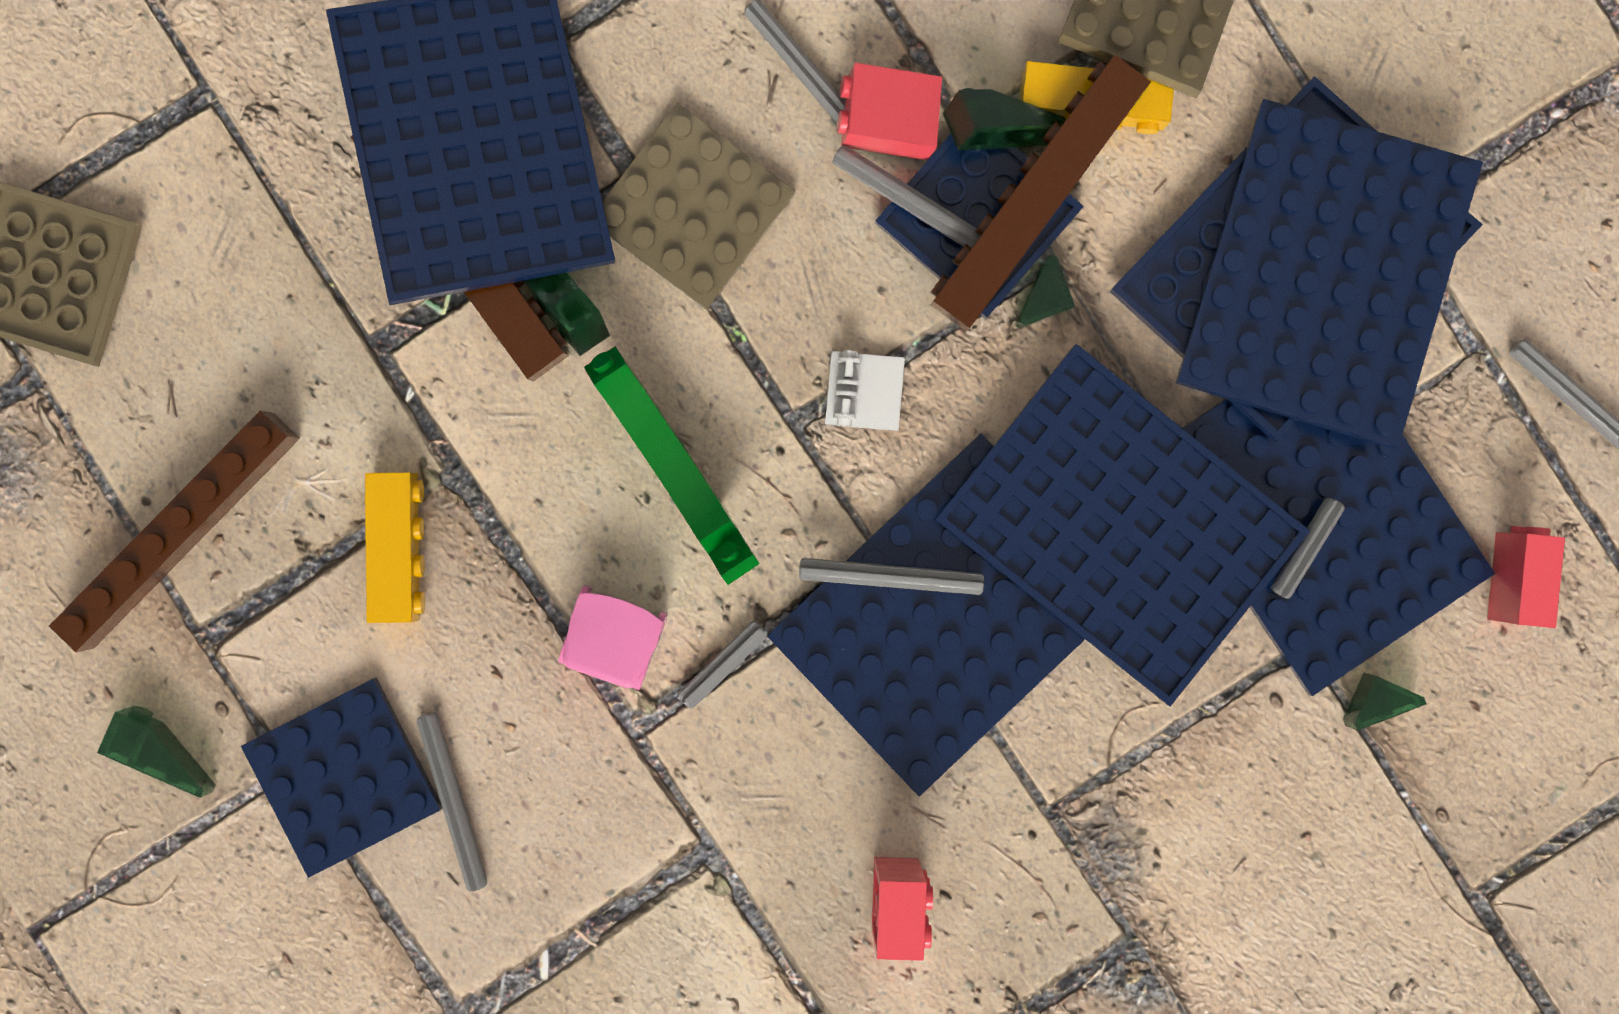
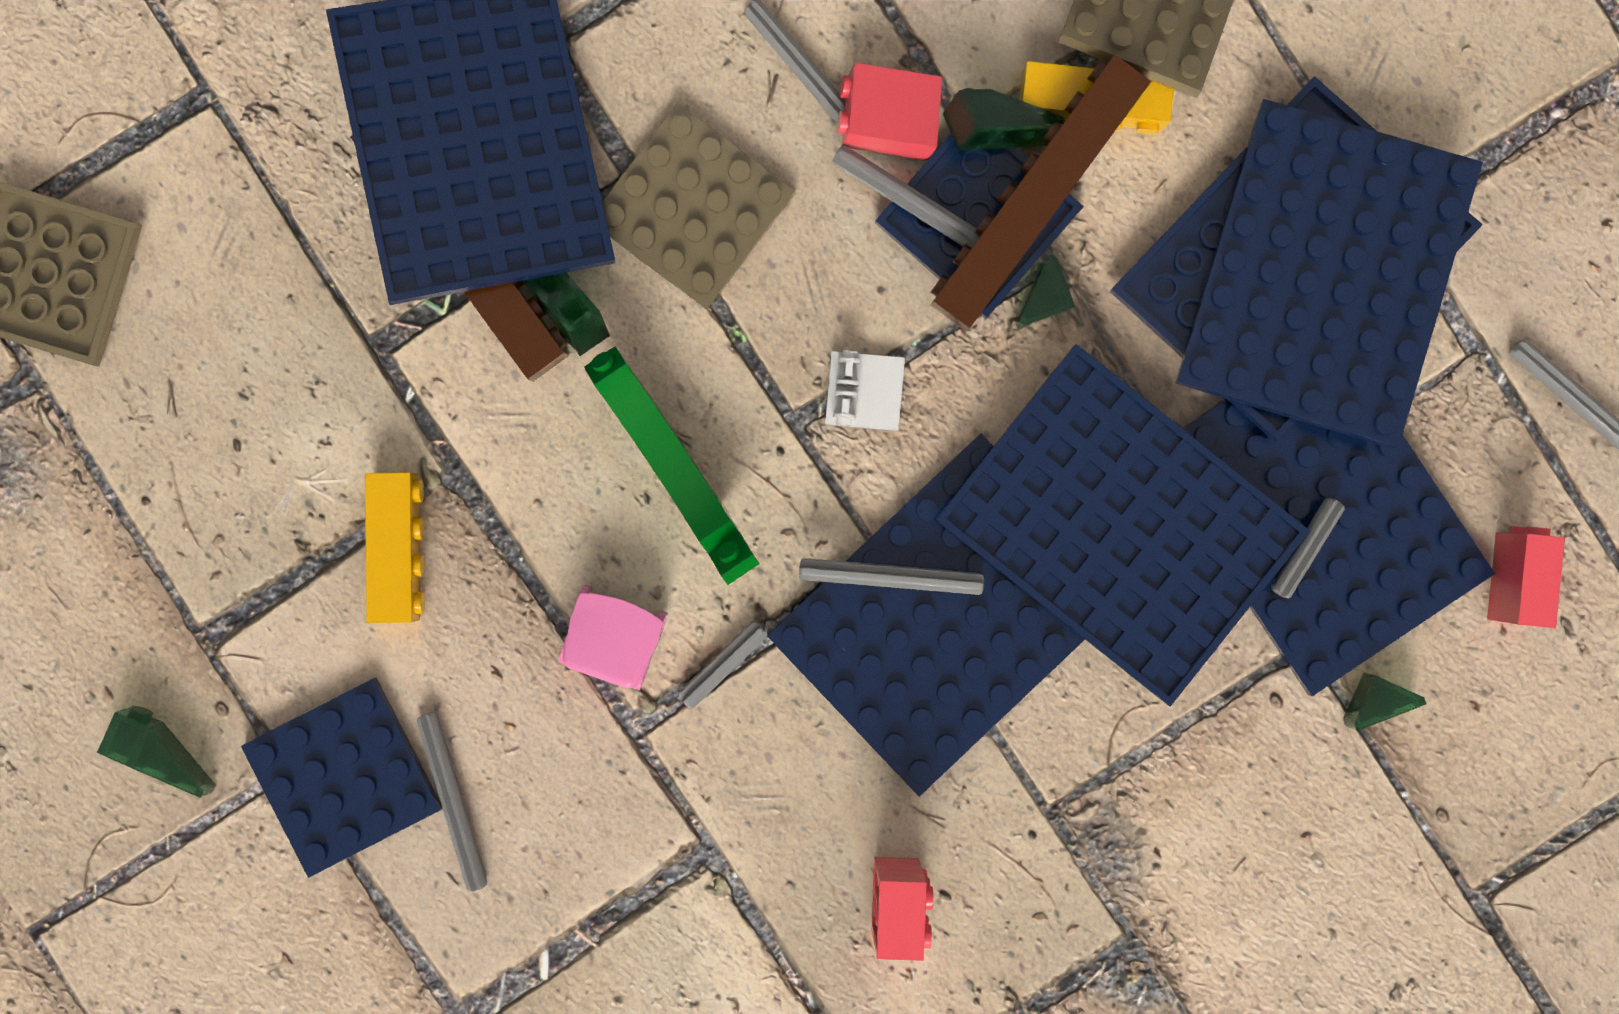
reddish brown brick [49,410,300,652] -> none

